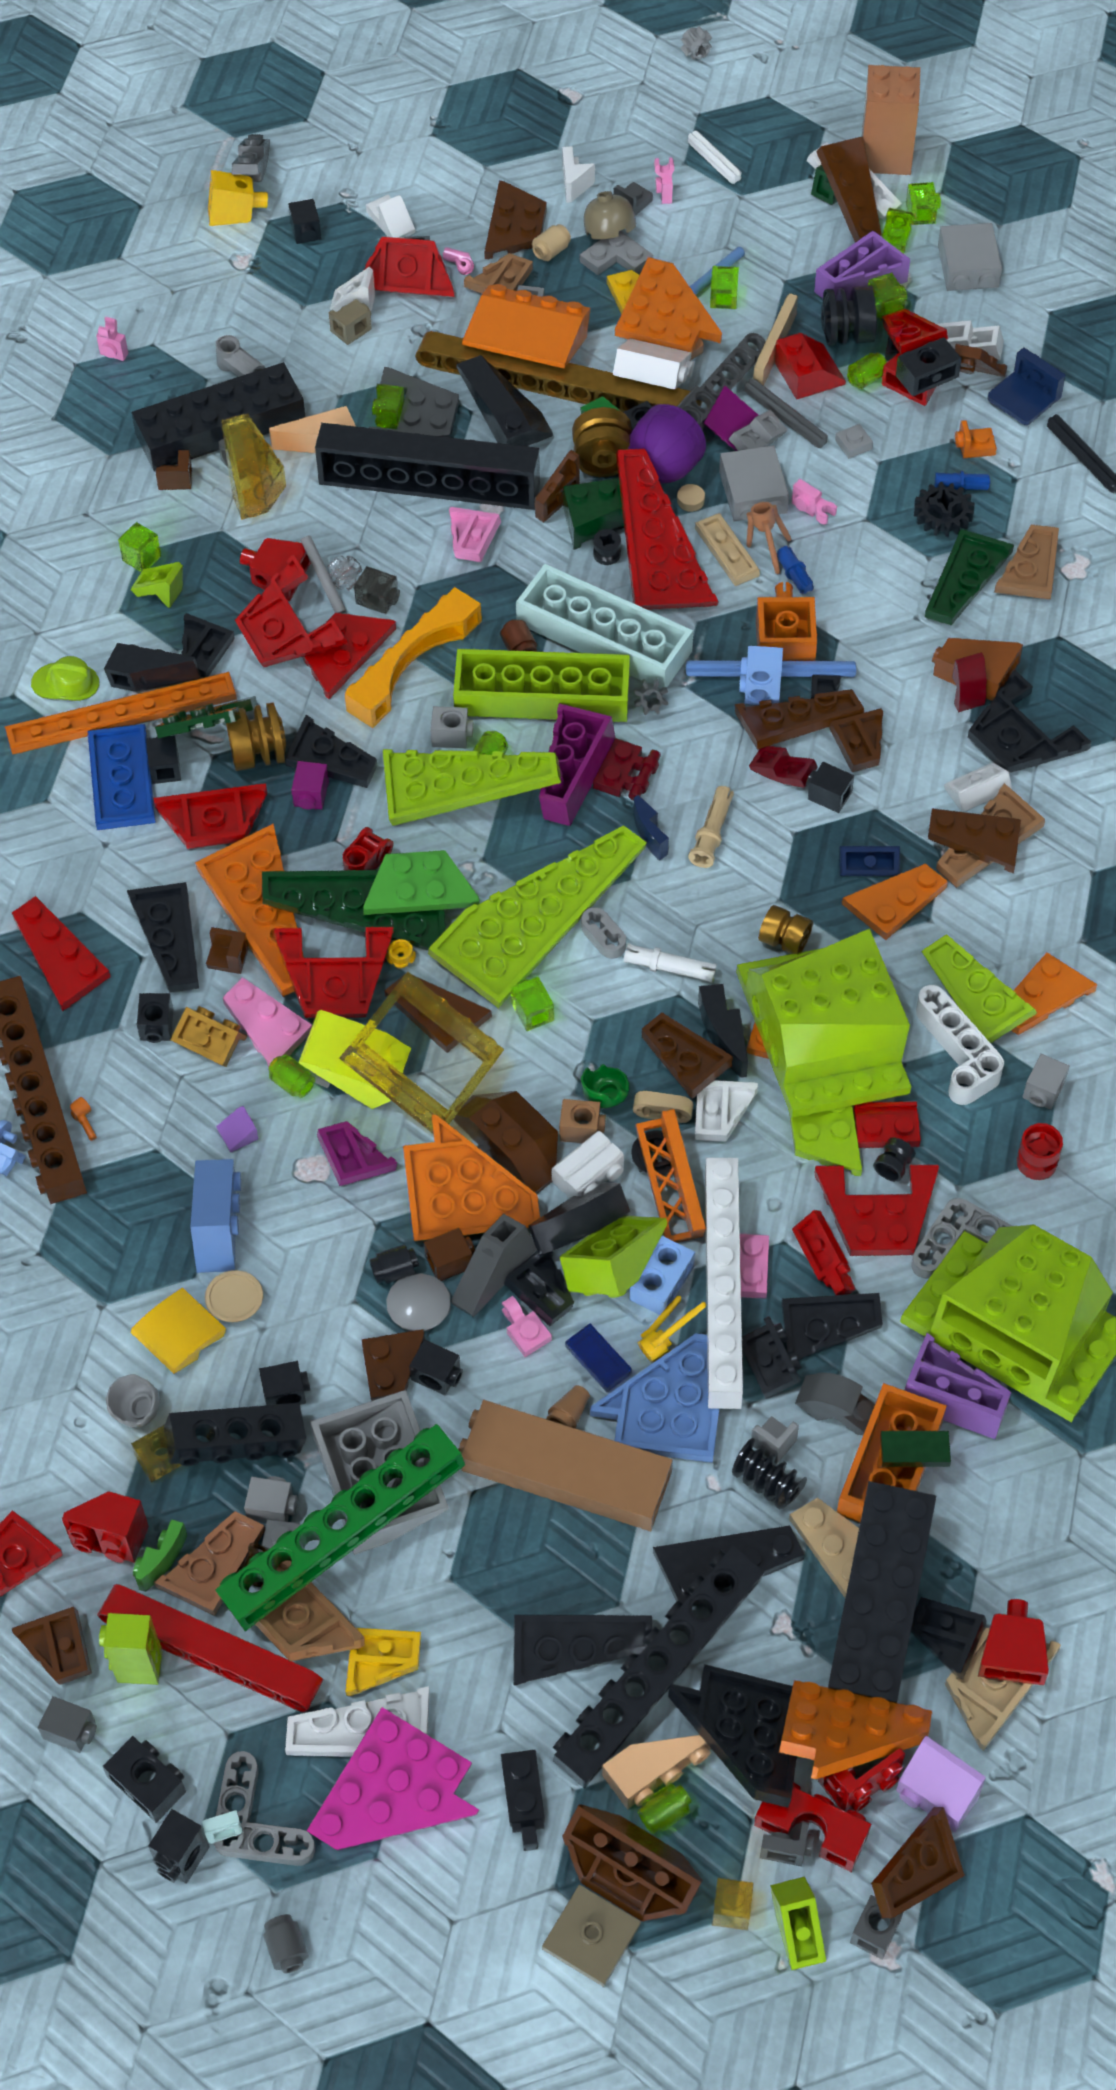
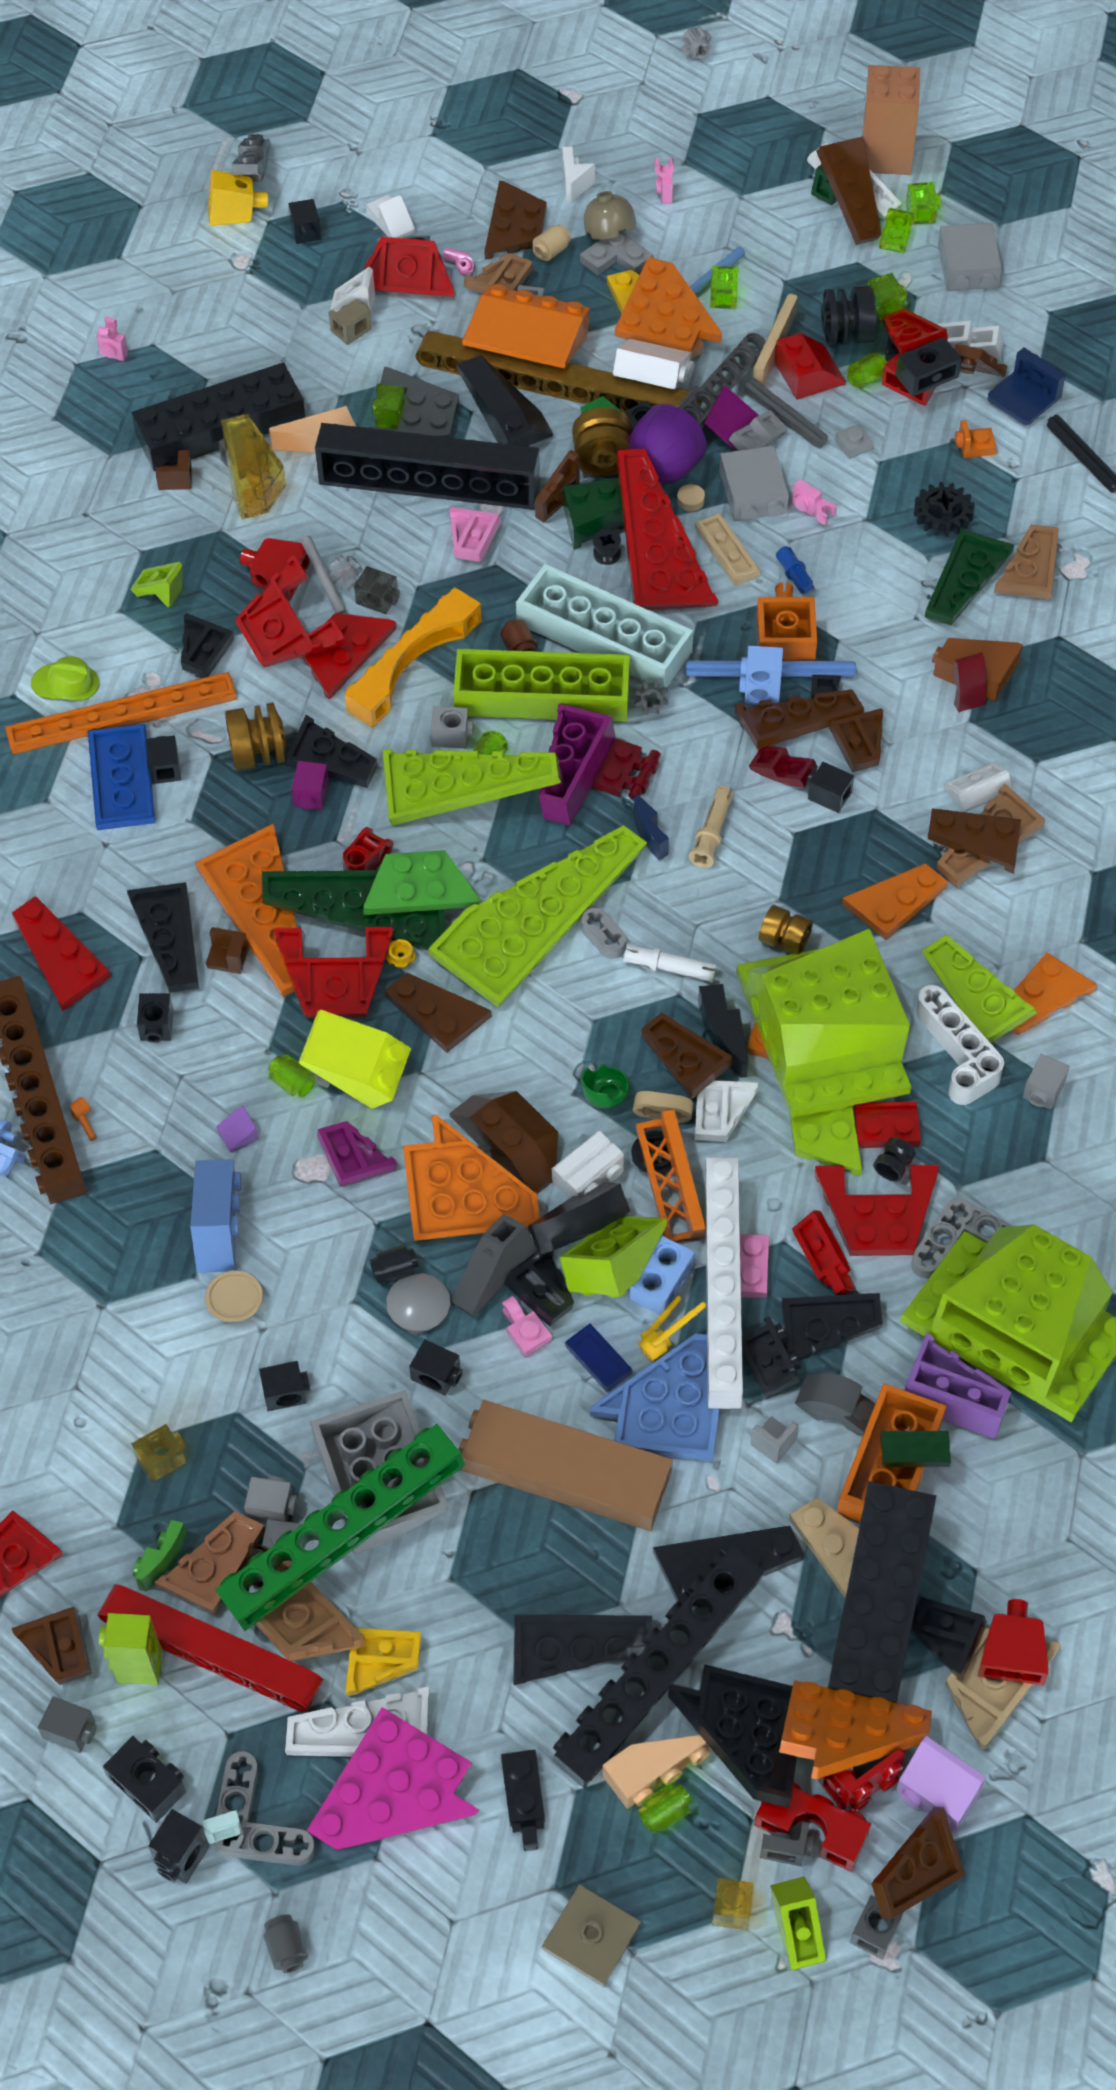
red slope [62,1491,149,1563] -> none
black slope [104,643,201,692] -> none
light grey hair [105,1374,160,1428] -> none
clear neon green brick [118,522,161,572] -> none
yellow slope [130,1288,226,1374] -> none
red wing [153,783,268,849] -> none
dark green wing [155,696,258,738] -> none
black brick [164,1403,307,1466] -> none
pearl gold bracket [170,1006,247,1067] -> none
light grey piece [216,335,265,377] -> none
bright pink wing [223,977,312,1072] -> none
clear yellow window [339,971,504,1134] -> none
reddish brown wing [361,1329,425,1401] -> none
reddish brown brick [424,1228,475,1281] -> none
clear neon green brick [511,976,554,1032] -> none
medium nougat cone [546,1385,590,1429] -> none
medium nougat brick [559,1099,606,1143] -> none
reddish brown wedge [562,1804,703,1921] -> none
dark grey bracket [613,182,653,216] -> none
white axle [688,131,742,184] -> none
black piece [732,1438,807,1510] -> none
nougat plant [746,502,791,574] -> none
medium lavender wedge [814,231,910,300] -> none
dark blue slope [839,846,900,876] -> none
blue axle [934,471,990,490] -> none
black wing [968,670,1091,773] -> none
red wheel [1017,1123,1063,1180] -> none

